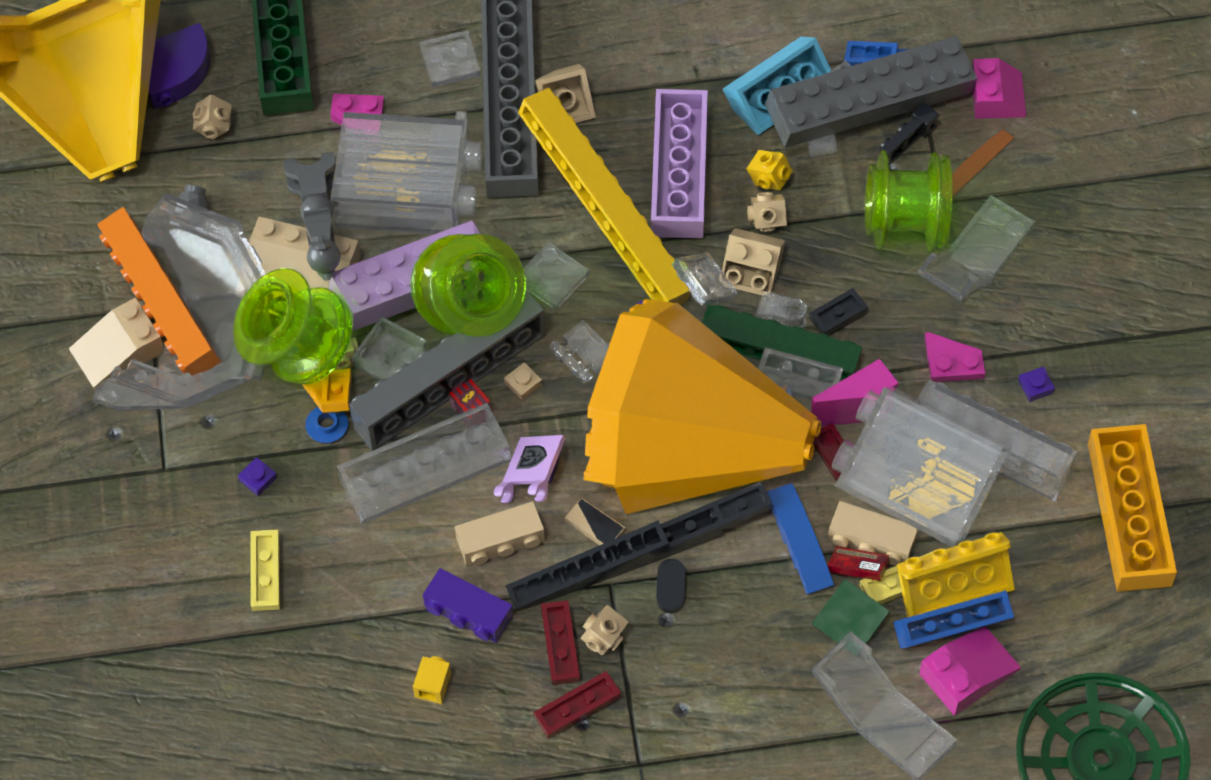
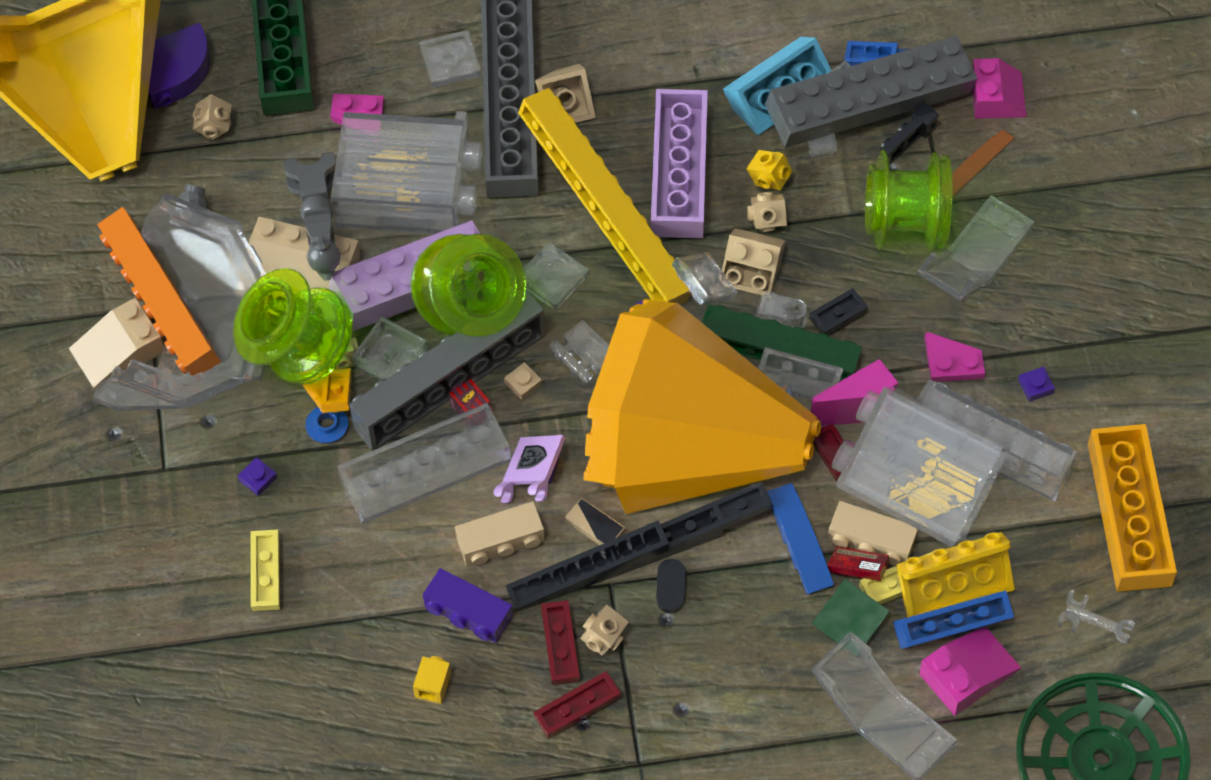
none -> clear bar [1057,589,1135,643]

